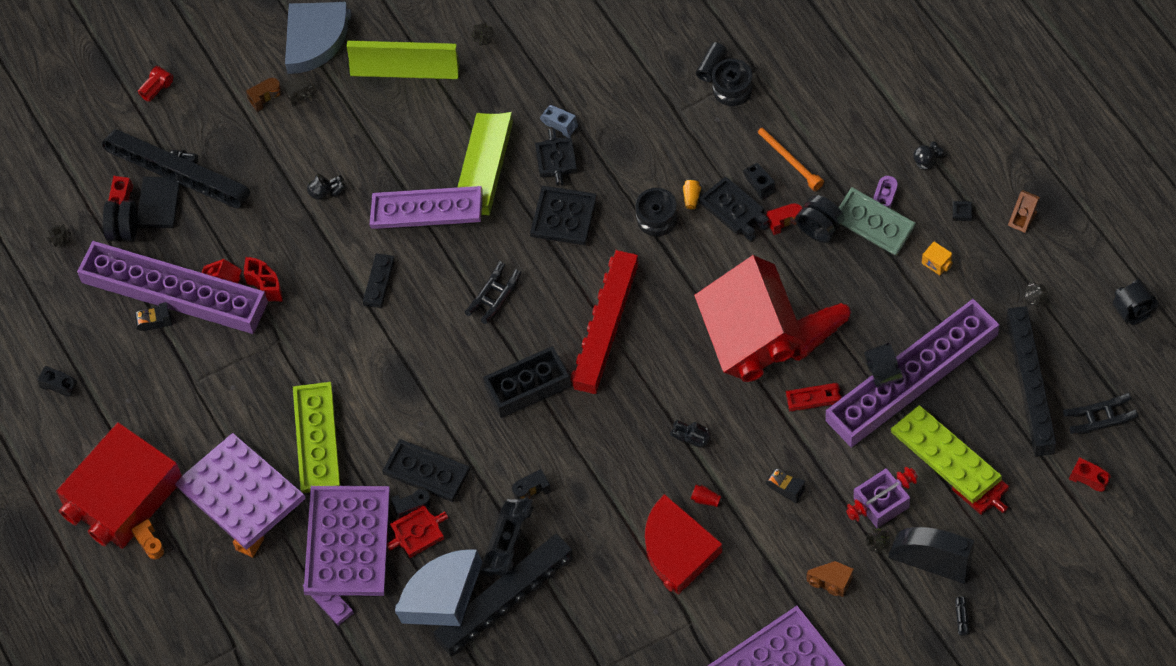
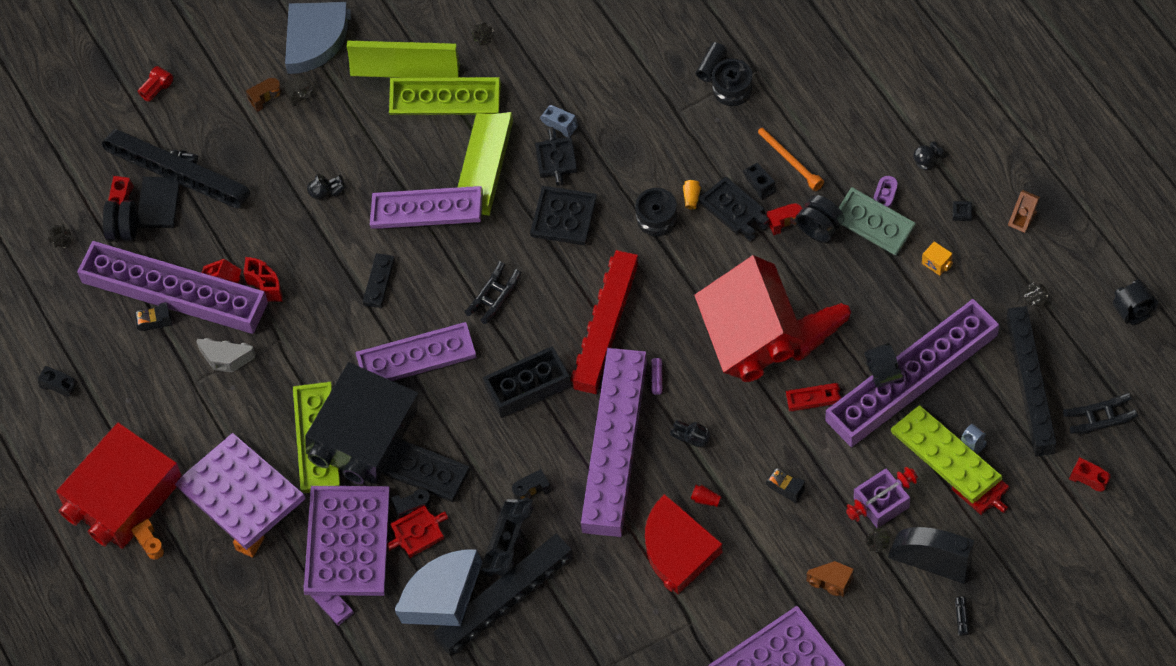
none -> light grey slope [197,338,256,372]
none -> black brick [305,362,418,485]
none -> medium lavender plate [355,322,476,381]
none -> lime arch [389,77,501,115]
none -> medium lavender brick [581,348,647,537]
none -> medium lavender axle [652,358,662,395]
none -> sand blue leg [961,424,987,455]

